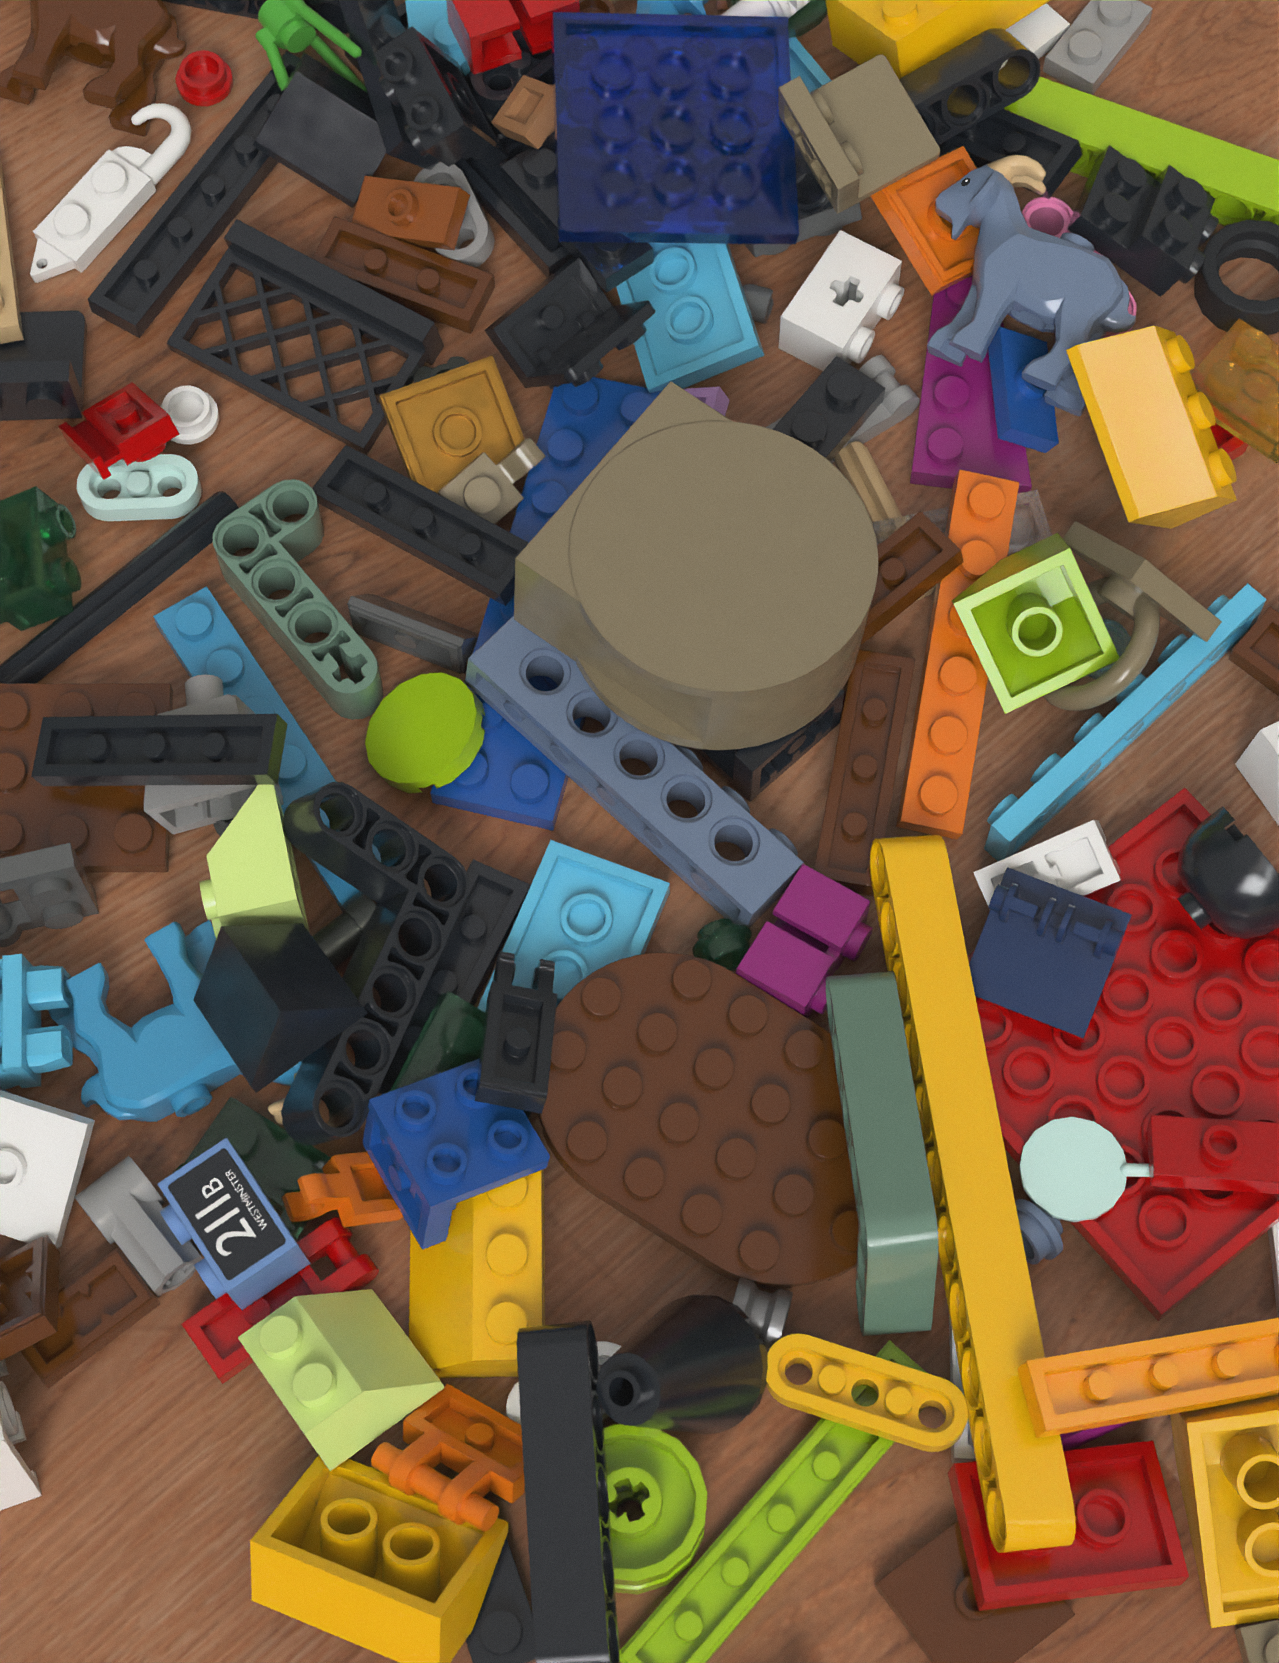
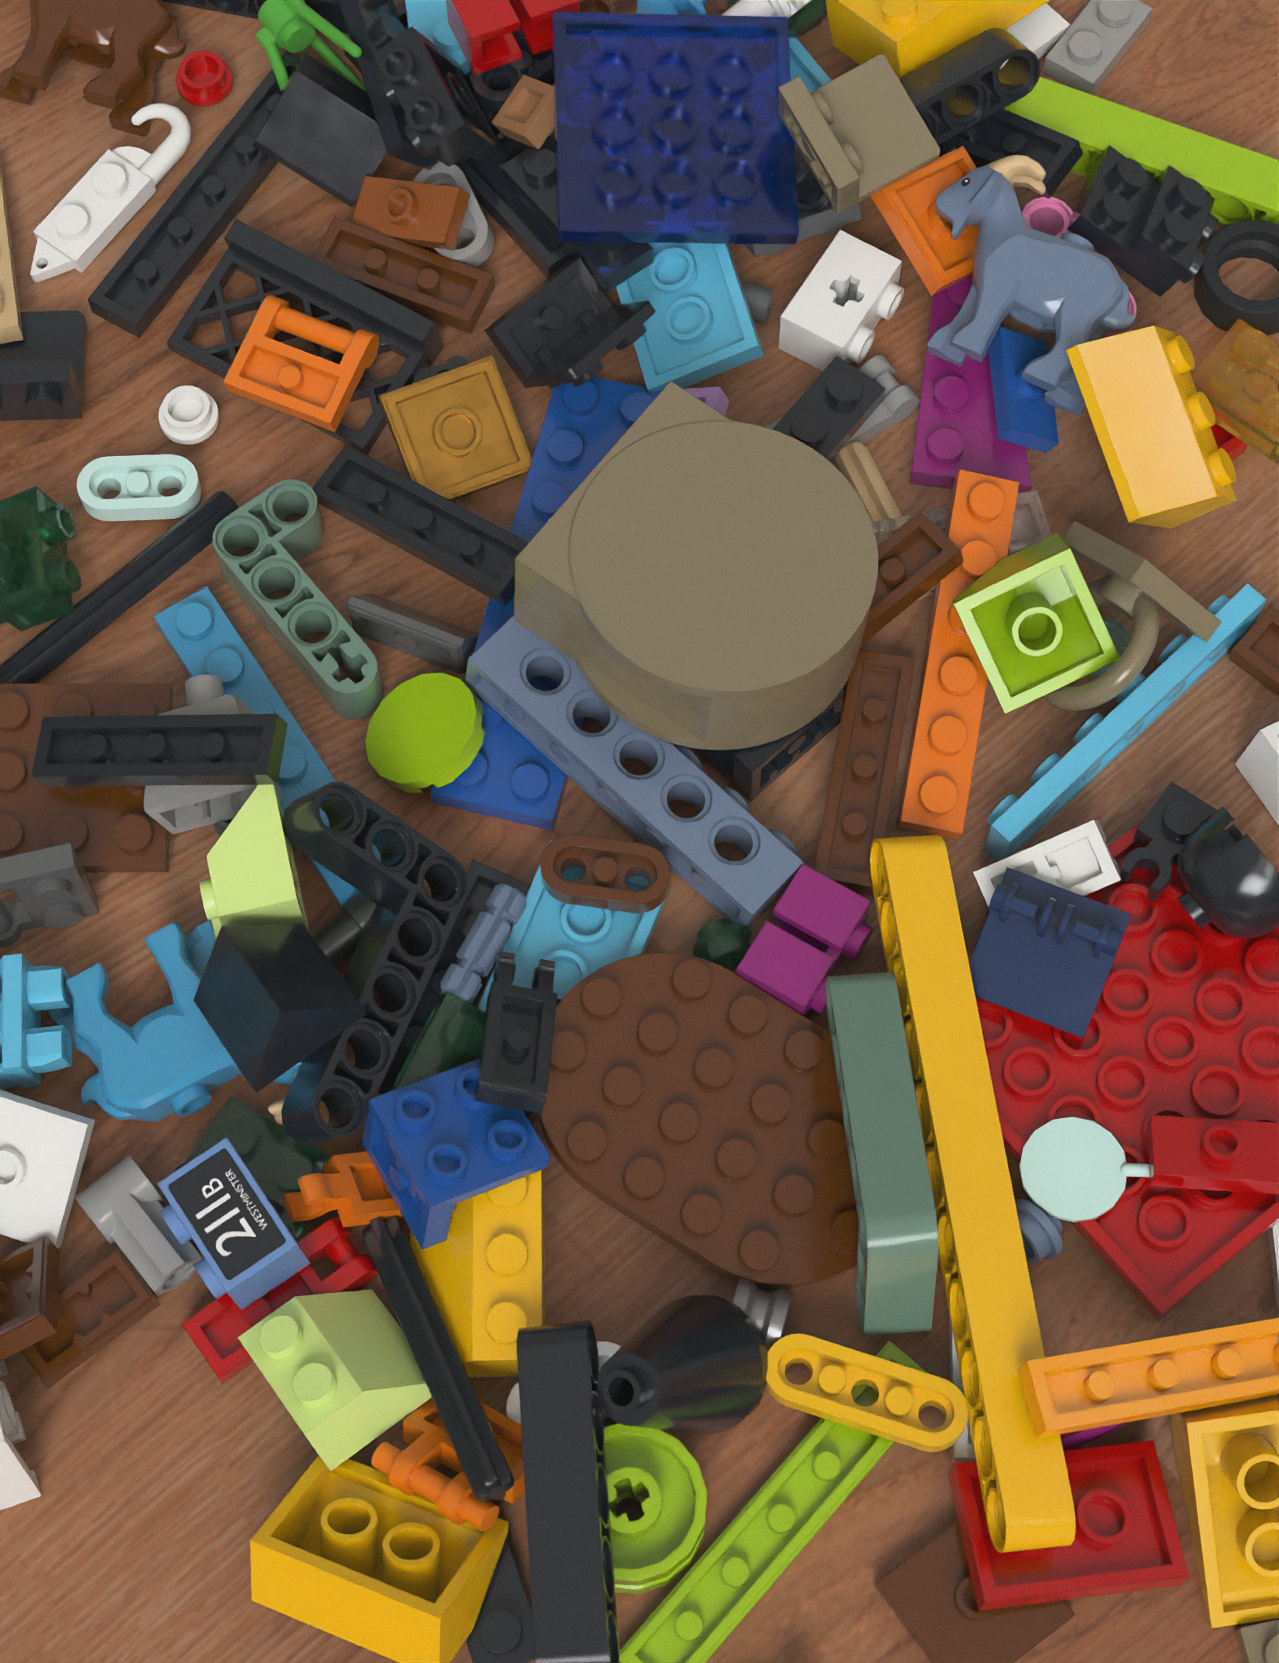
red plate [58,382,179,480] -> none
dark tan plate [437,438,545,524] -> none
none -> orange plate [223,295,380,432]
none -> black axle [362,1216,514,1502]
none -> sand blue axle [440,883,526,1005]
none -> reddish brown plate [540,834,670,913]
none -> black plate [1119,781,1217,901]

